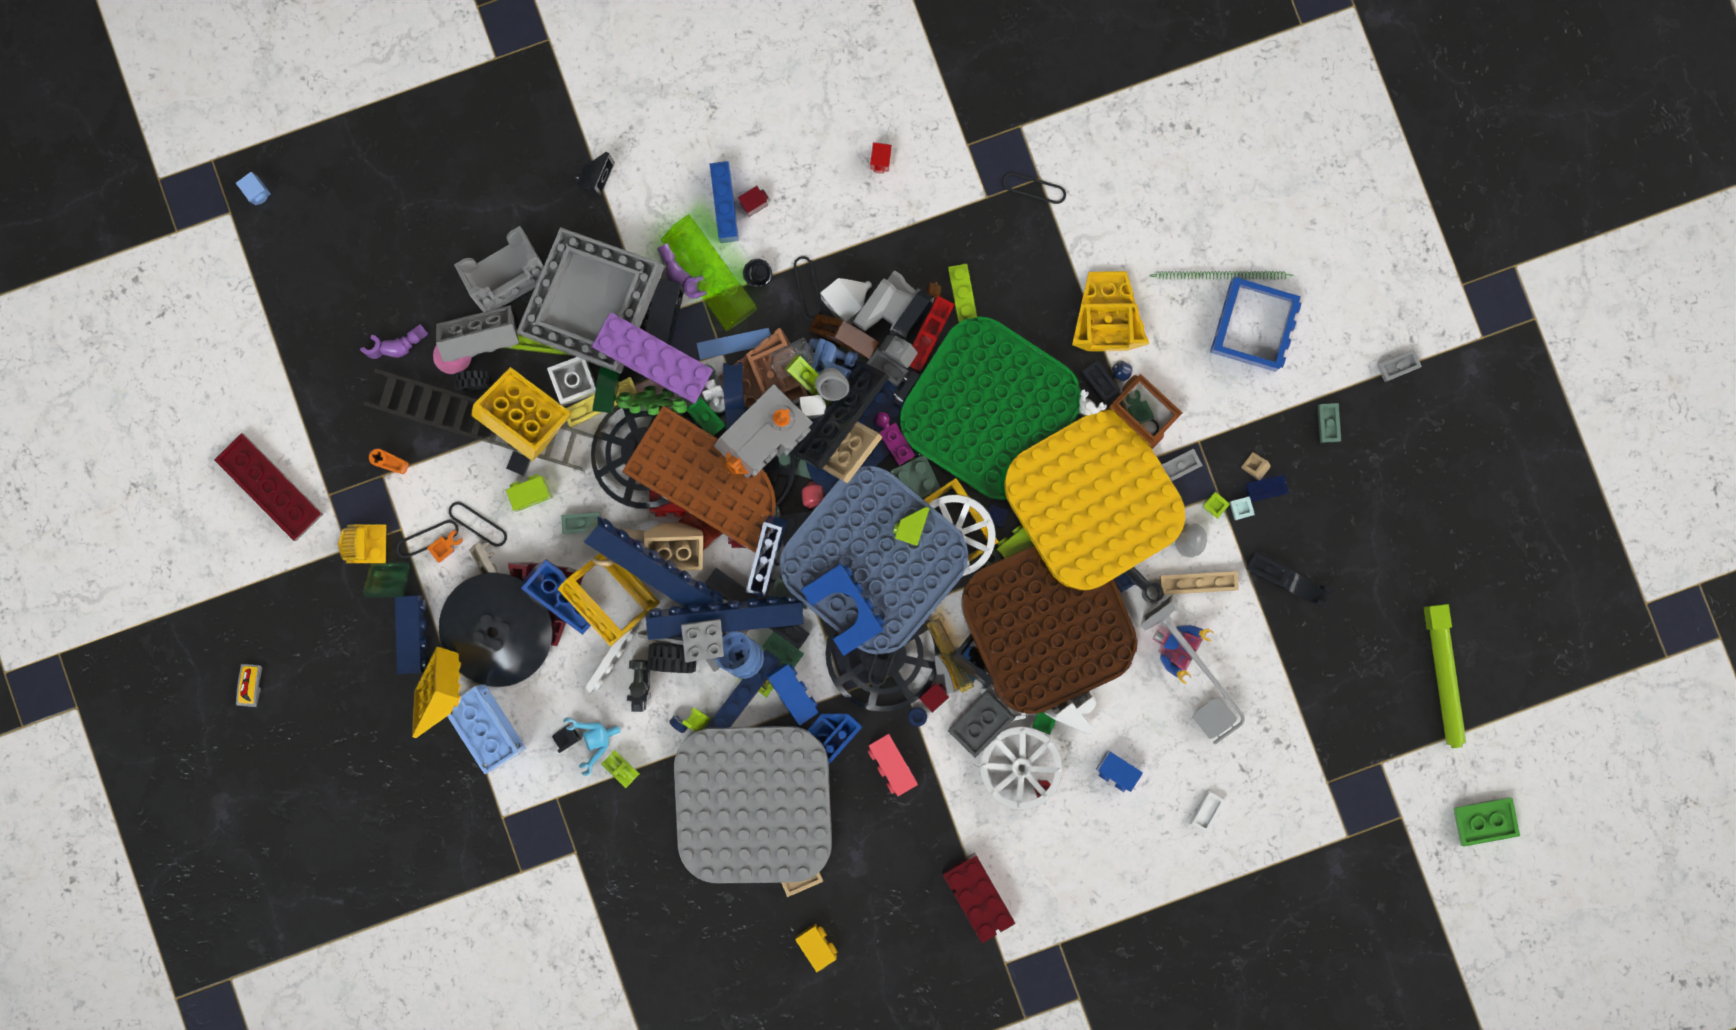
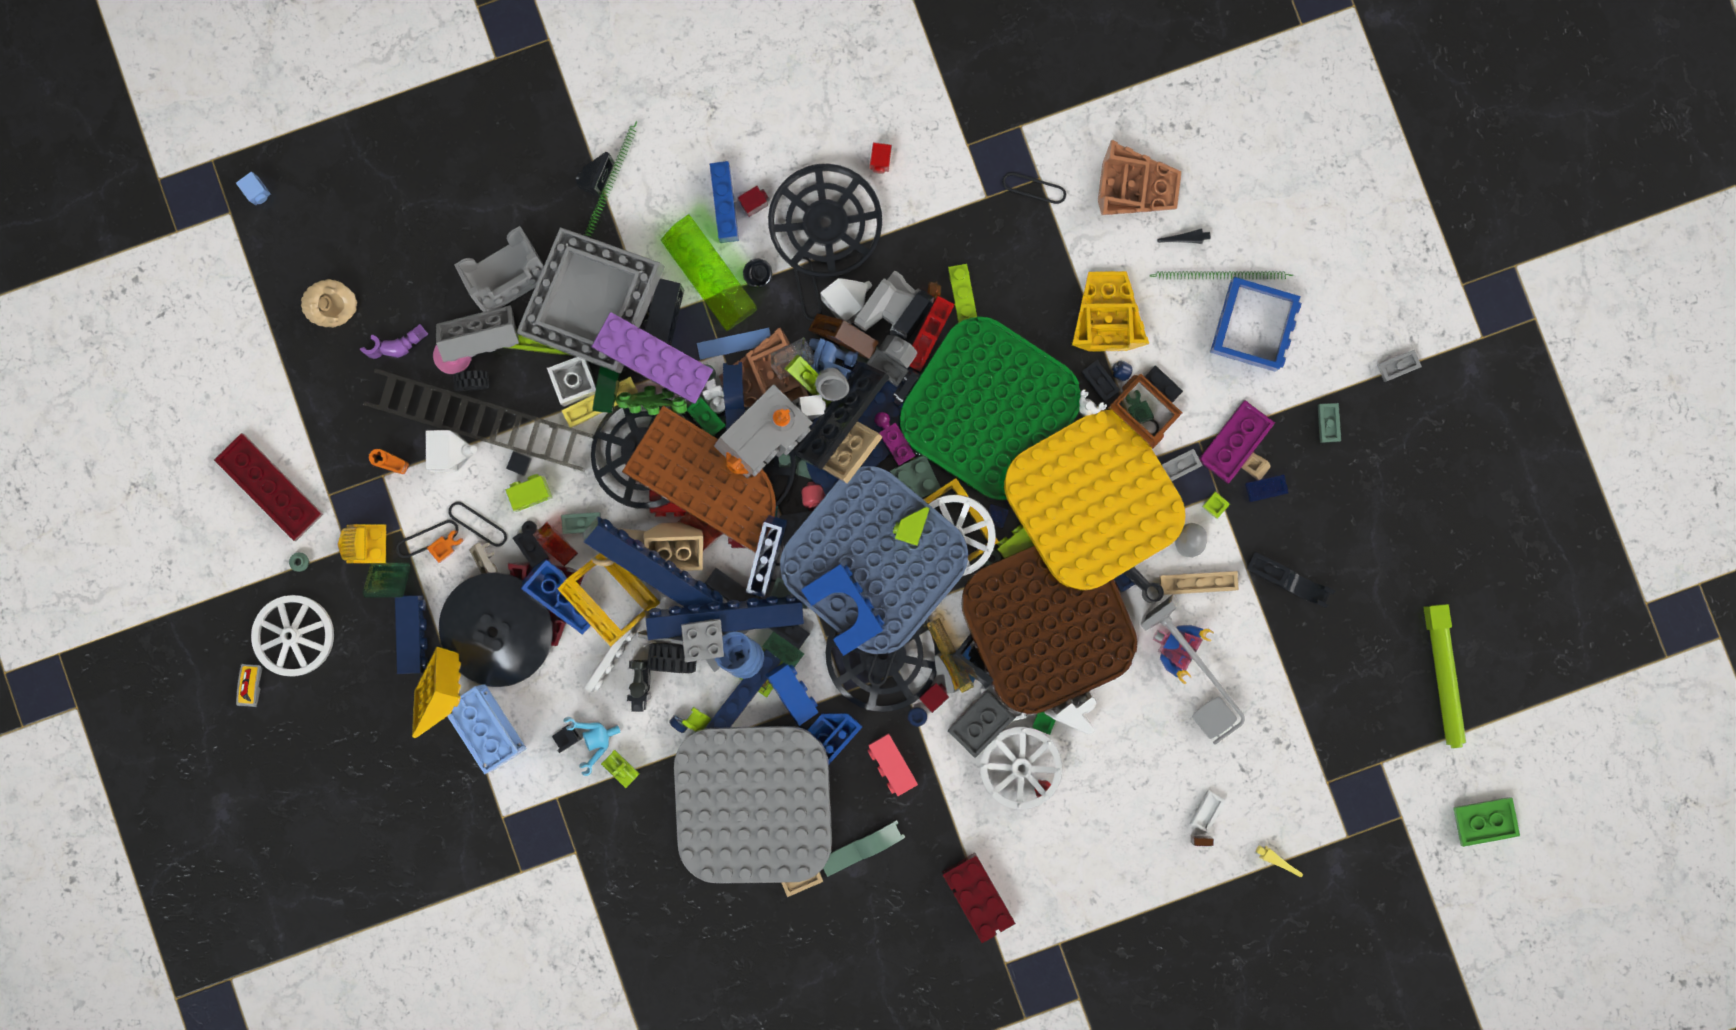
yellow slope [472,367,571,461] -> none
medium lavender piece [657,244,708,299] -> none
yellow brick [795,923,837,972] -> none
blue brick [1096,750,1143,792] -> none
light aqua plate [1230,497,1255,520] -> none
none -> white wheel [251,595,334,676]
none -> sand green plate [289,552,309,572]
none -> tan piece [301,279,357,328]
none -> white piece [426,430,477,472]
none -> black hinge [512,521,550,568]
none -> clear red slope [533,522,578,566]
none -> bright green piece [583,121,637,237]
none -> black dish [768,163,882,278]
none -> sand green piece [823,820,905,877]
none -> nougat wedge [1098,140,1181,215]
none -> black plate [1144,365,1183,403]
none -> black piece [1157,229,1211,244]
none -> reddish brown tile [1191,836,1214,846]
none -> magenta tile [1199,400,1275,483]
none -> light yellow piece [1256,845,1303,877]

